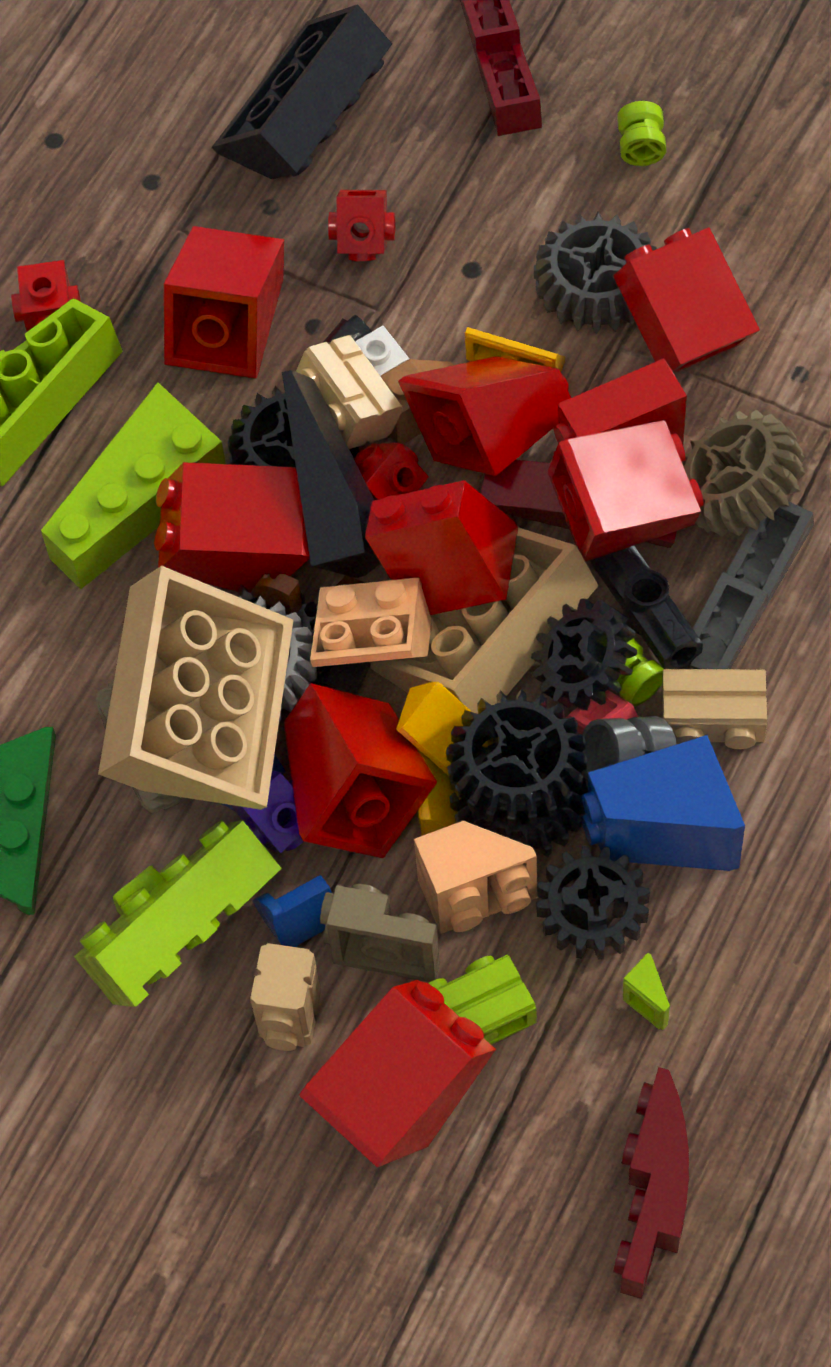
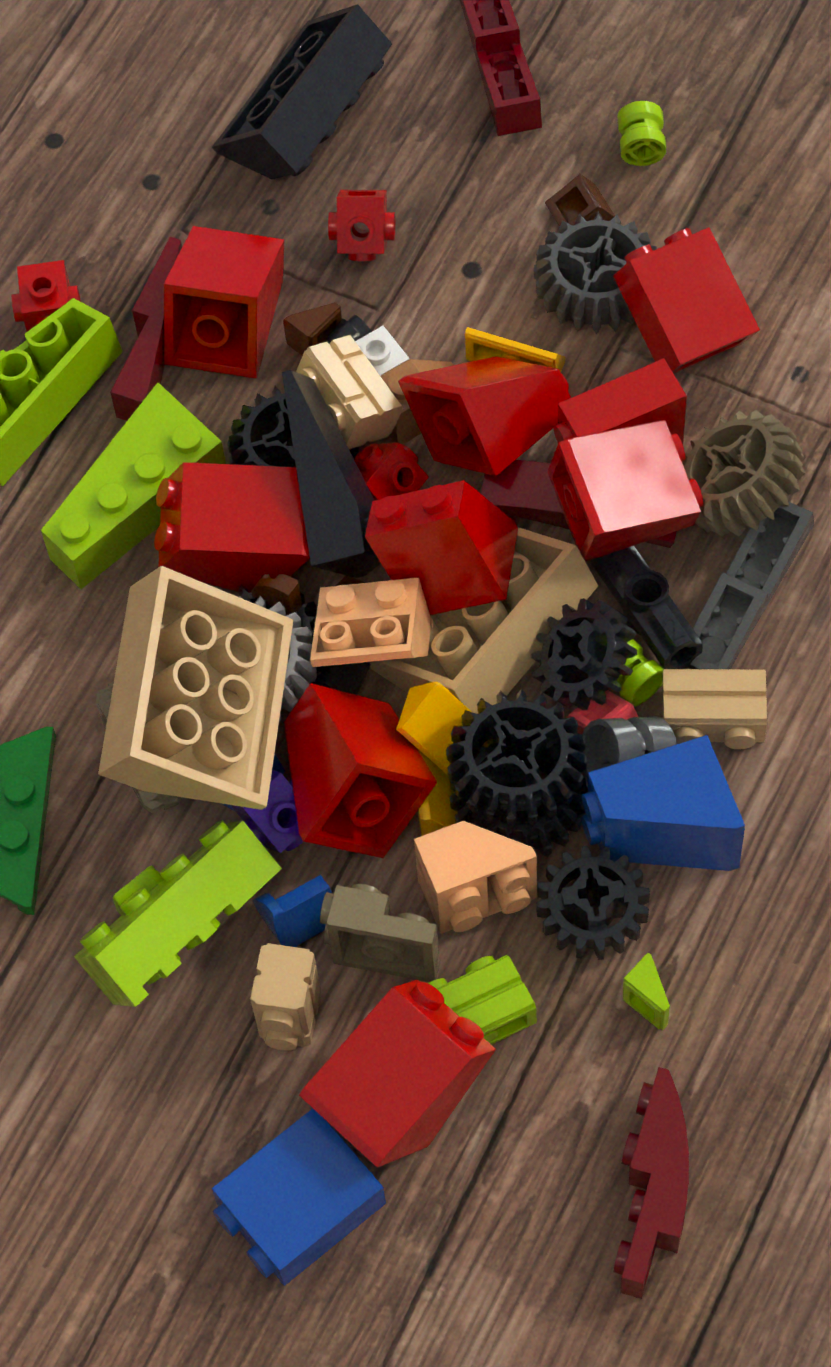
none -> dark red slope [110,237,182,421]
none -> blue brick [212,1108,386,1286]
none -> reddish brown slope [283,302,342,356]
none -> reddish brown slope [545,174,615,226]

